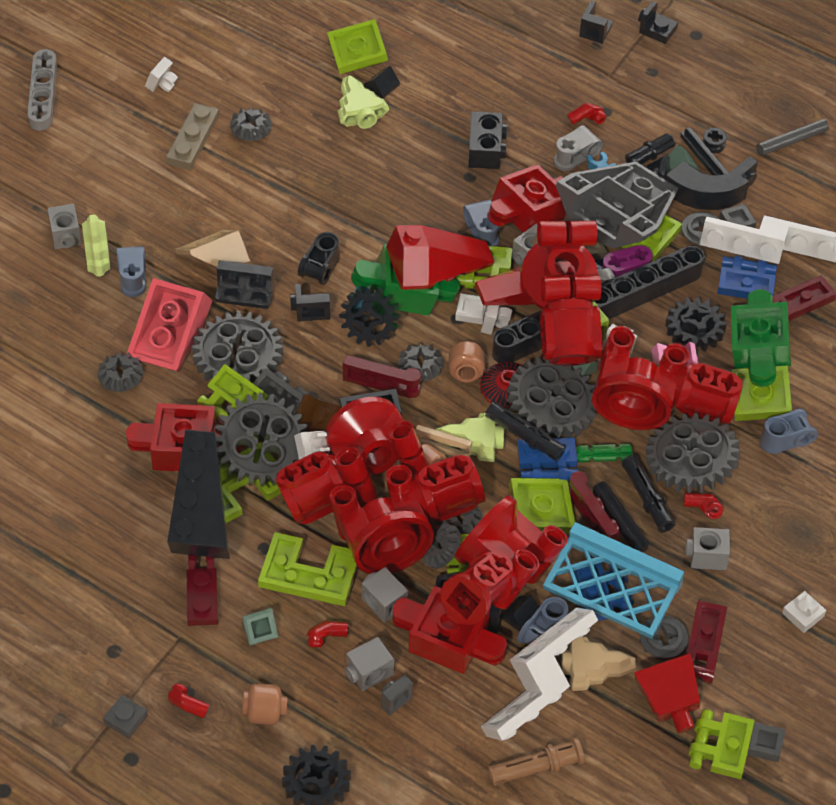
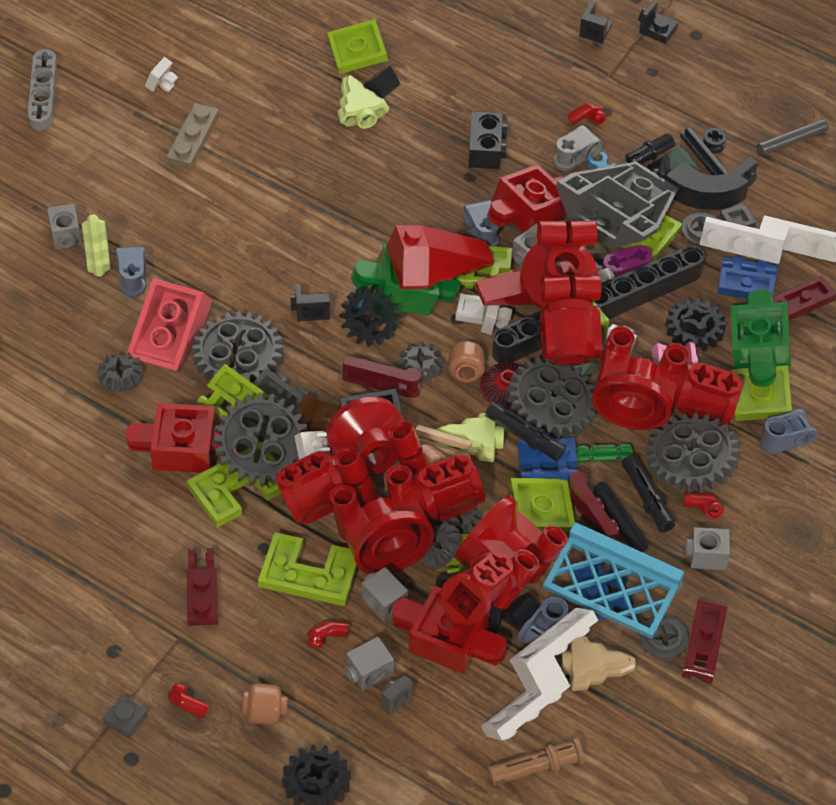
black wedge [167,429,230,559] -> none
tan slope [175,230,250,270] -> none
black bracket [215,260,274,309] -> none
dark grey gear [230,107,272,141] -> none
sand green slope [242,608,279,645] -> none
black piece [298,232,340,285] -> none
red torso [634,653,700,733] -> none
lime plate [689,709,755,779] -> none
dark grey plate [747,722,785,762] -> none
white tile [782,591,826,633] -> none

